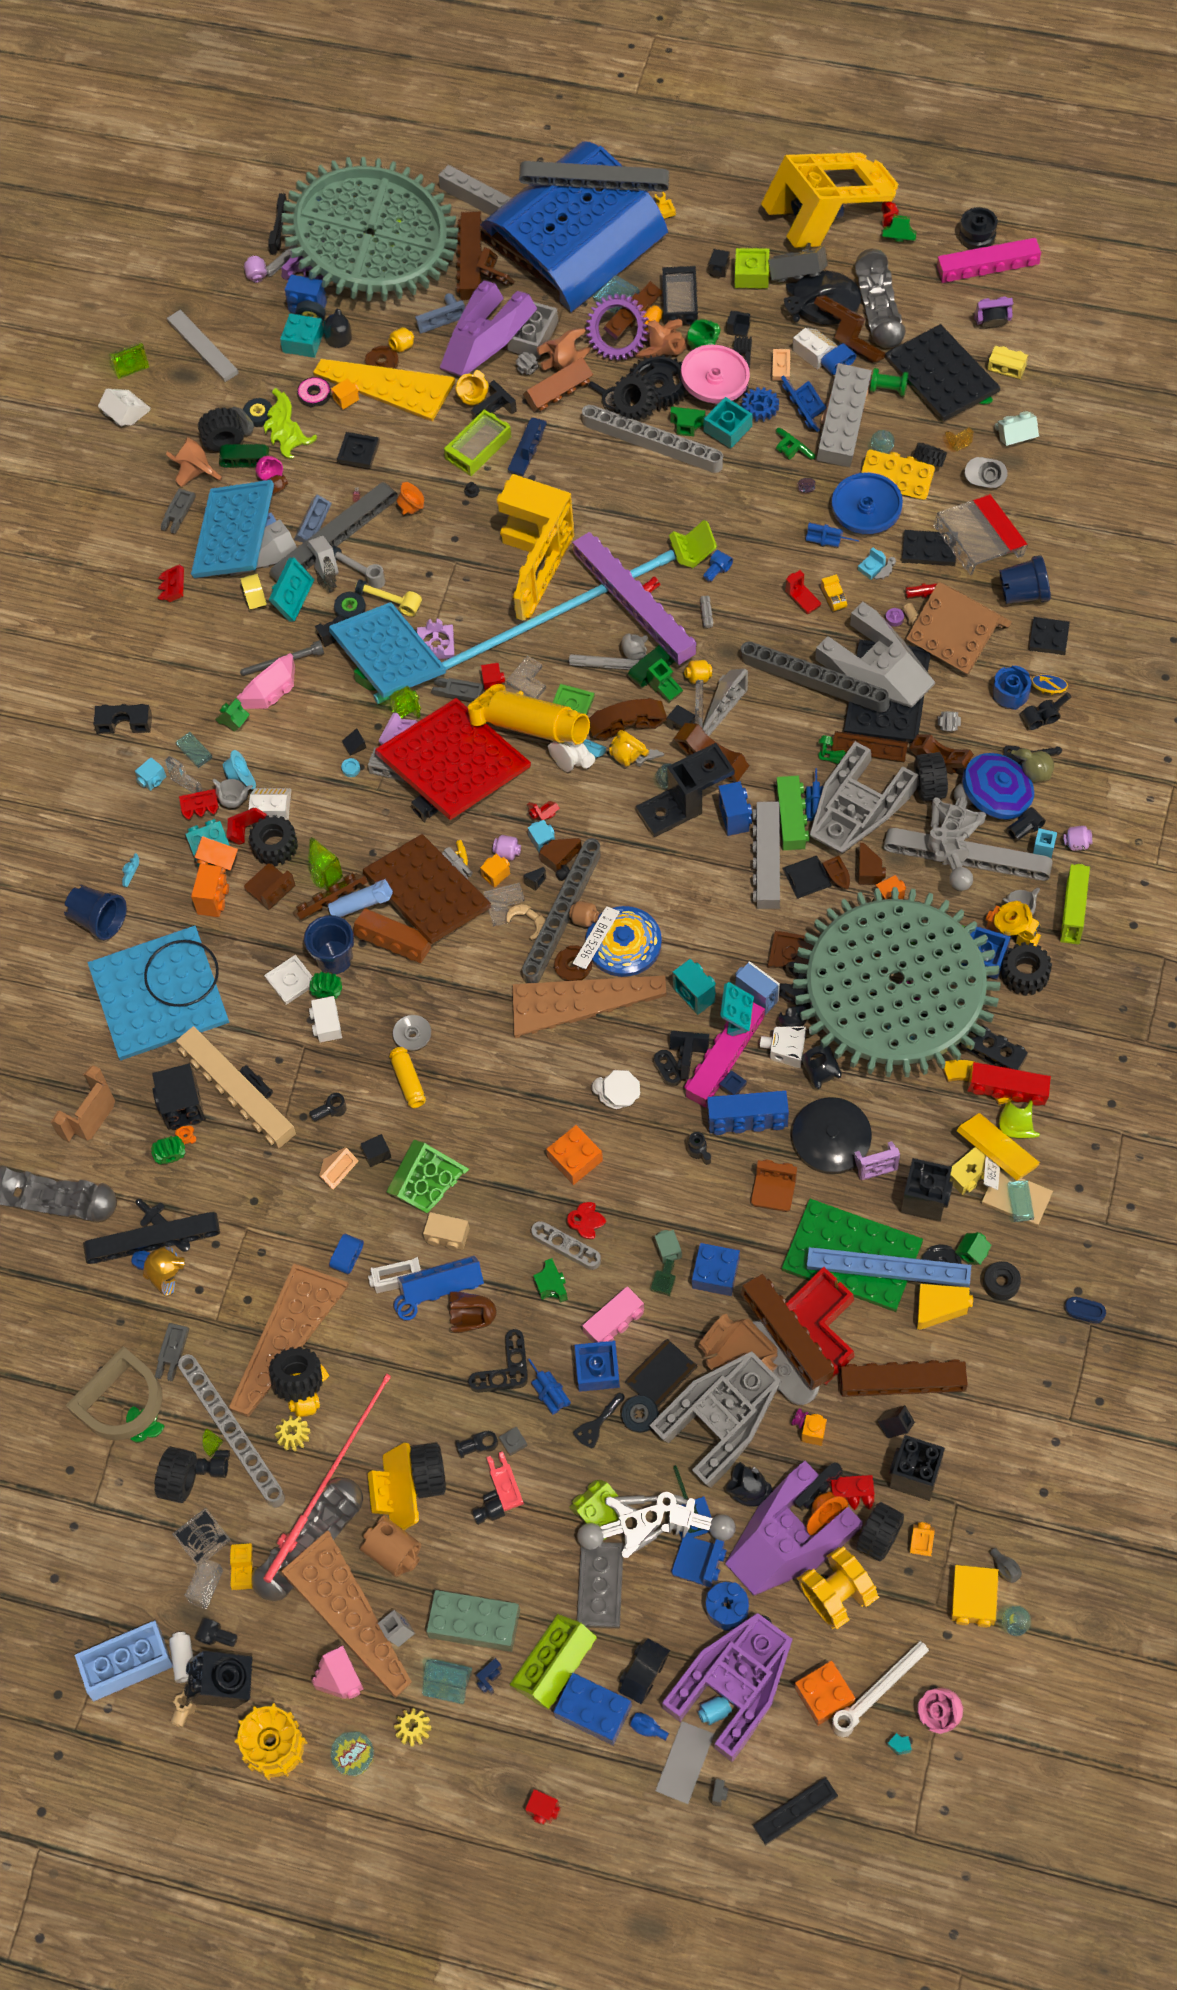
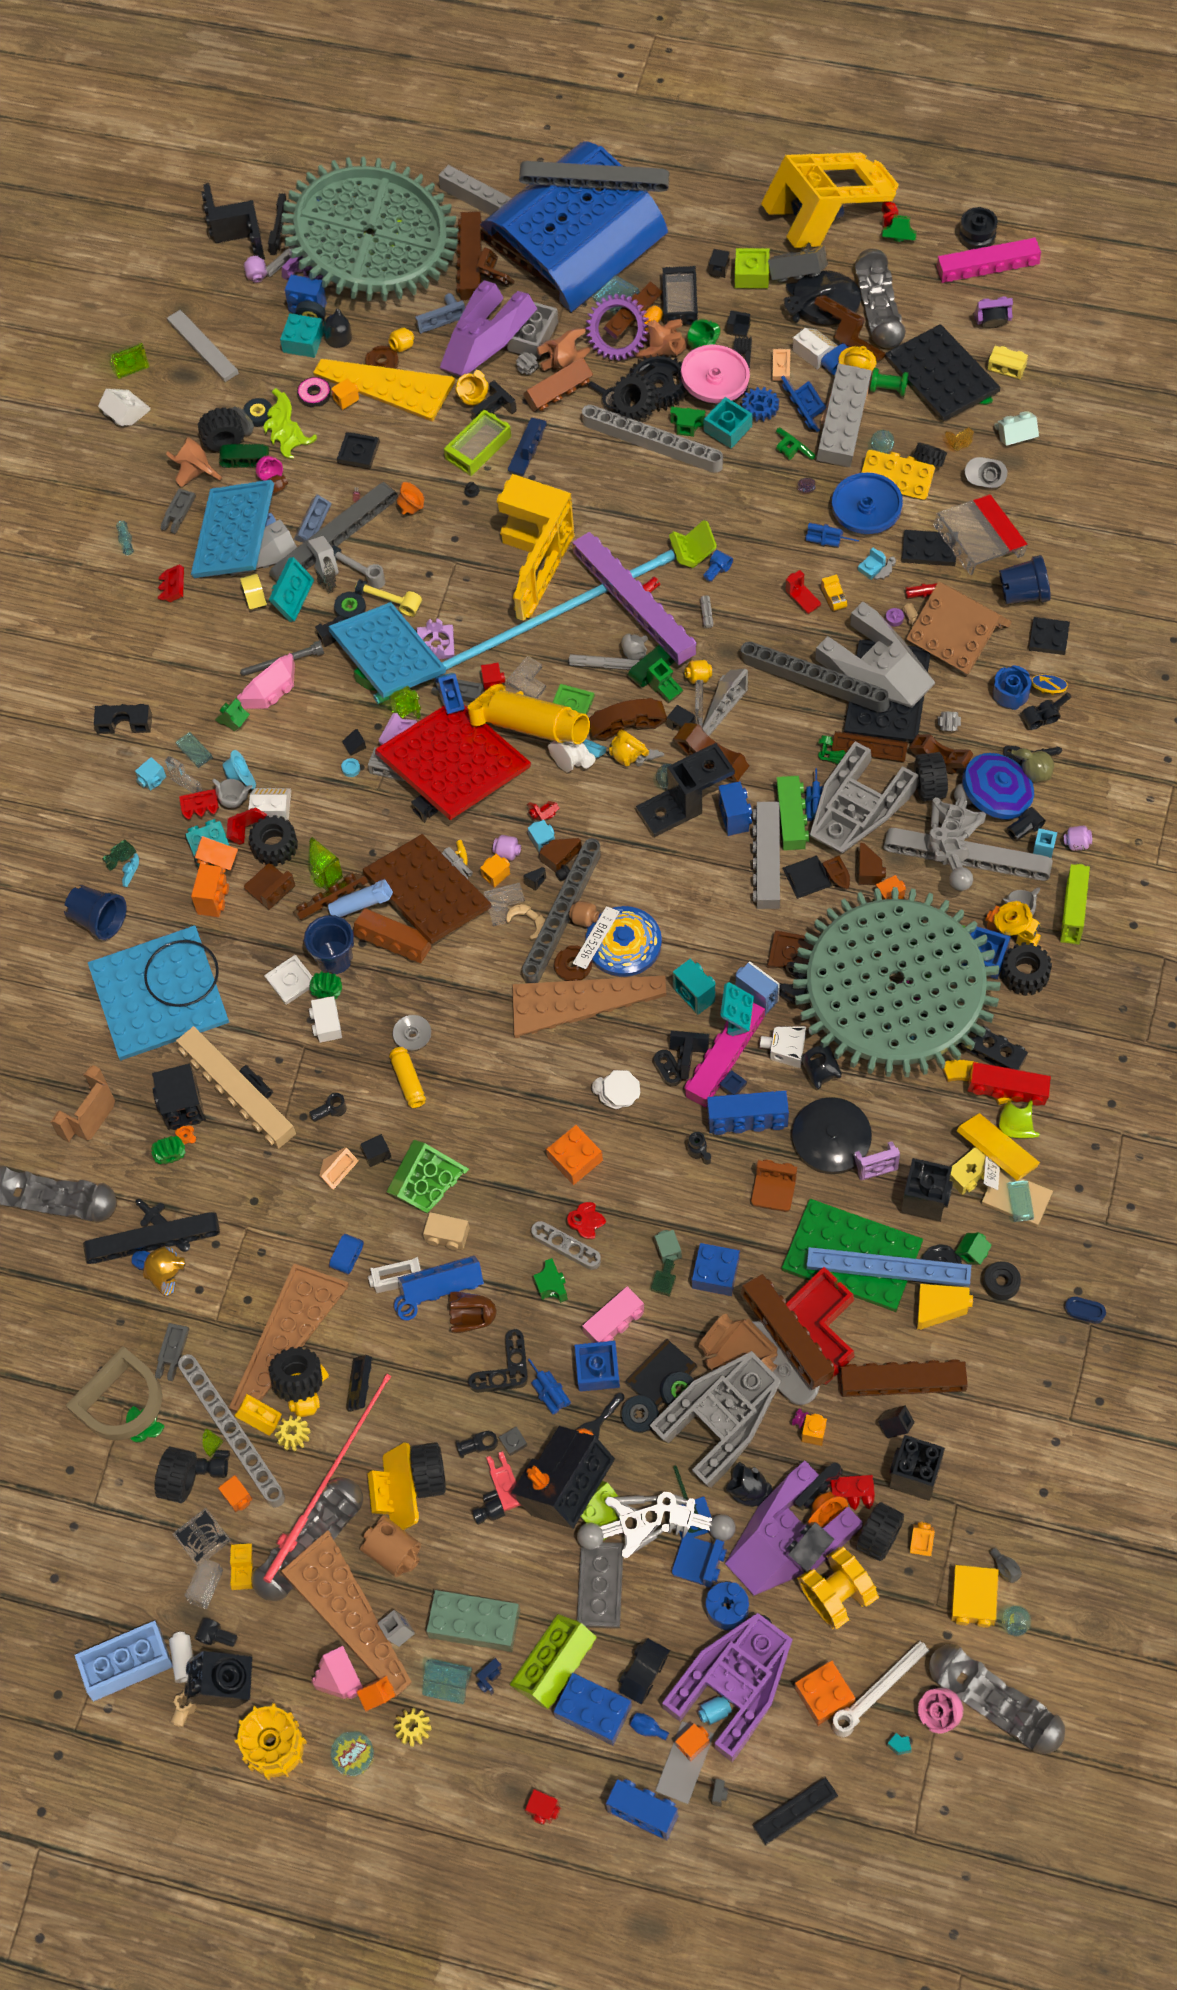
yellow plate [655,192,676,219] -> none
black hair [778,1006,807,1027] -> none
none -> clear green plate [102,839,136,871]
none -> clear light blue pin [116,521,134,555]
none -> black bracket [201,183,265,260]
none -> orange brick [218,1475,252,1512]
none -> yellow slope [235,1394,282,1435]
none -> black hinge [346,1354,372,1412]
none -> orange brick [356,1676,396,1711]
none -> blue slope [435,673,465,714]
none -> black piece [511,1426,615,1529]
none -> blue brick [606,1779,678,1841]
none -> black bush [660,1371,694,1405]
none -> orange brick [675,1723,710,1762]
none -> black brick [784,1522,835,1572]
none -> yellow helmet [839,346,876,373]
none -> flat silver piece [929,1644,1065,1754]

